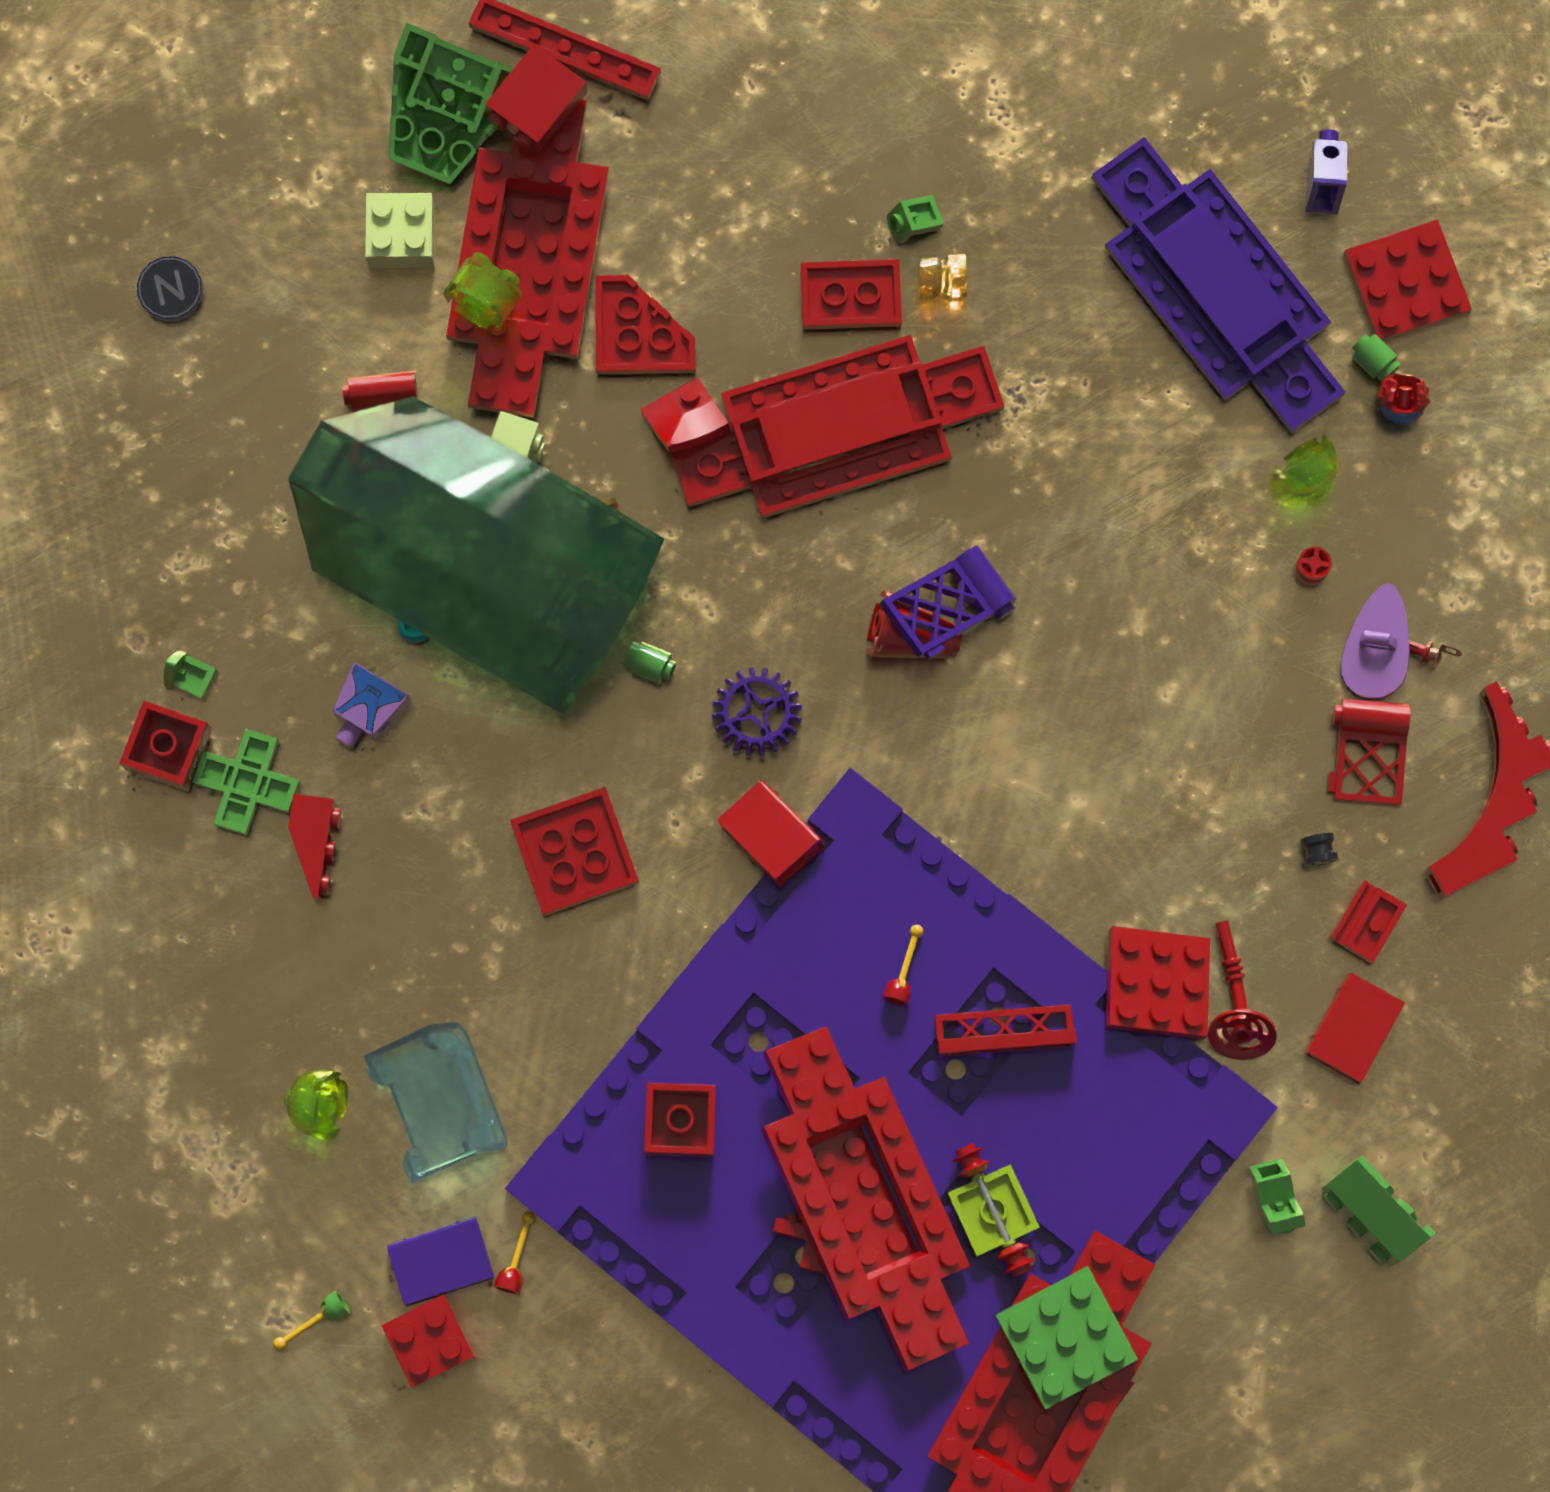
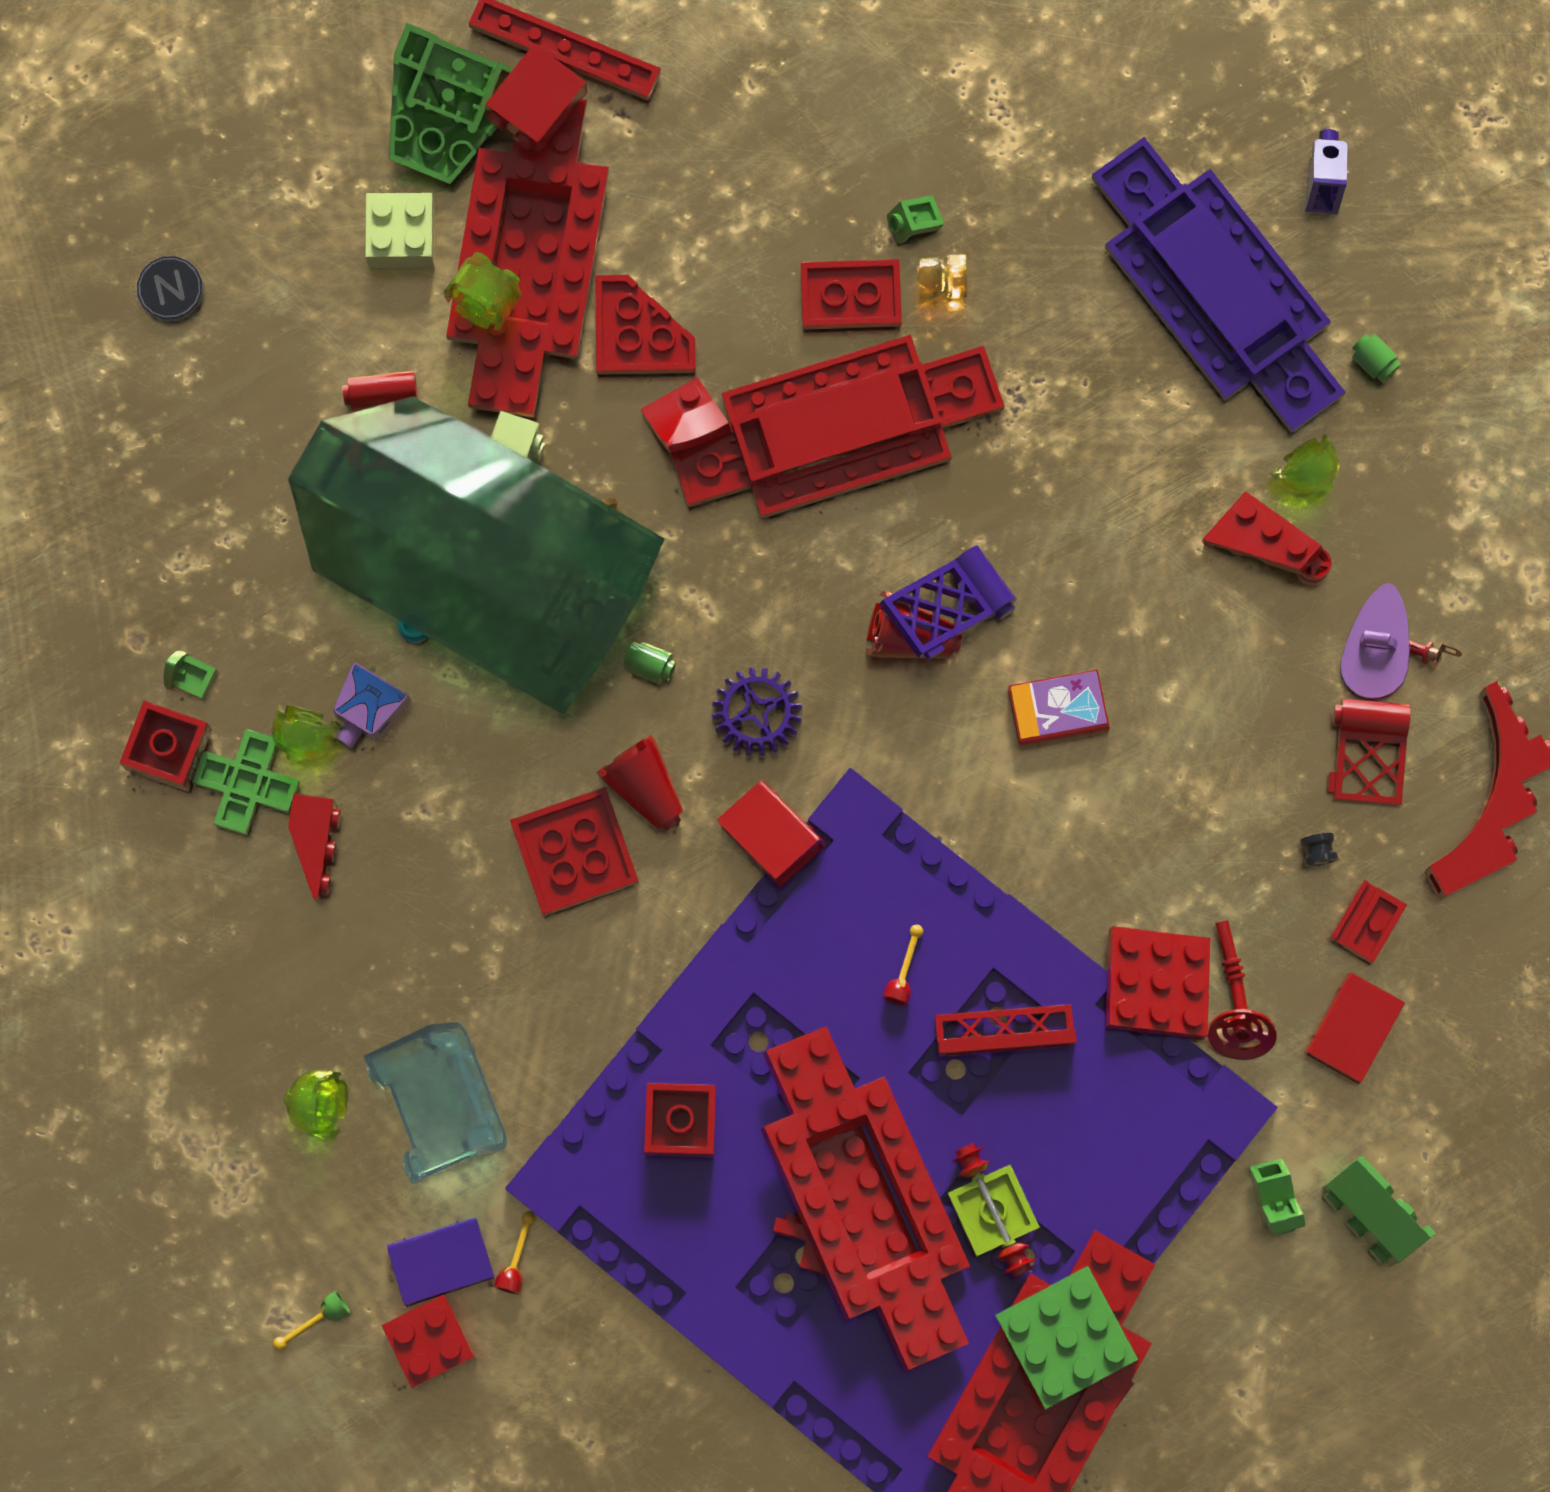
red plate [1343,219,1472,342] -> none
red piece [1377,373,1430,426] -> none
none -> clear neon green cylinder [271,705,341,764]
none -> red cone [597,734,684,831]
none -> piece [1008,669,1110,748]
none -> red wing [1202,491,1323,575]

